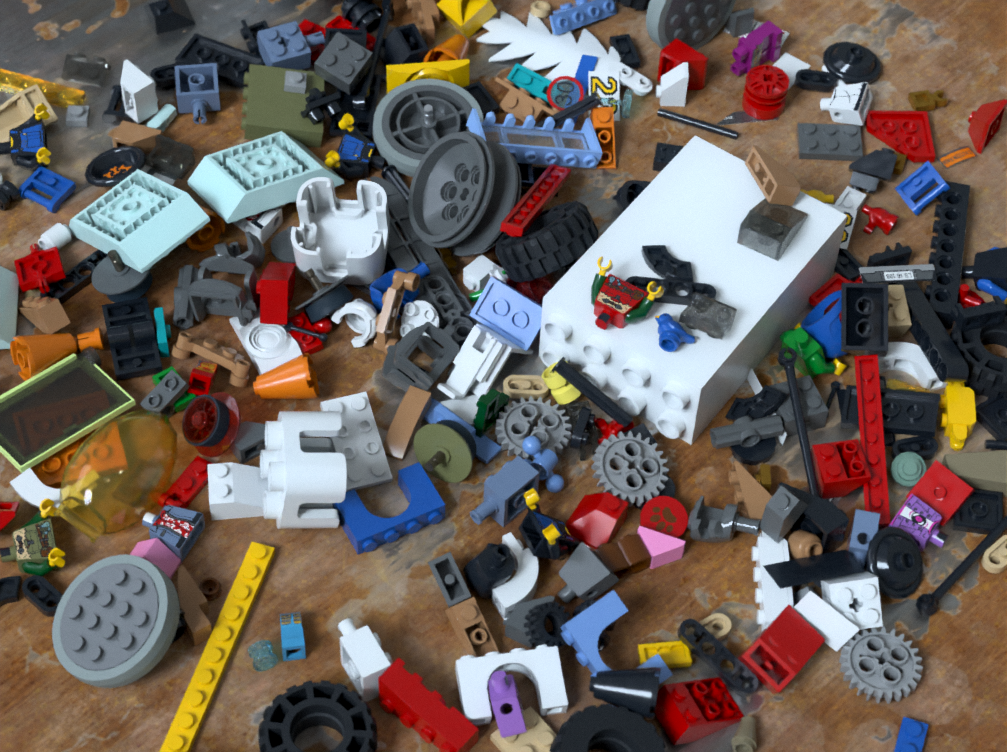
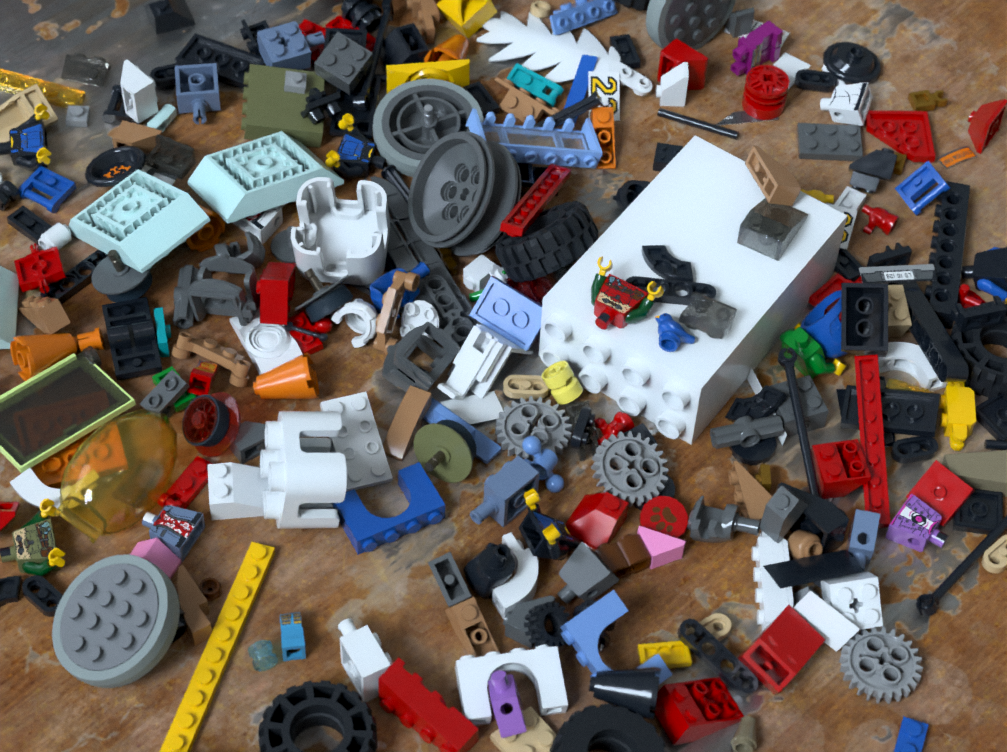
dark green plate [473,388,510,438] -> none
clear light blue piece [547,76,633,119] -> none
black axle [552,357,633,428] -> none
black hinge [826,381,840,418] -> none
black piece [866,527,923,599] -> none
sand green plate [890,452,926,487] -> none
none -> black plate [7,205,52,245]

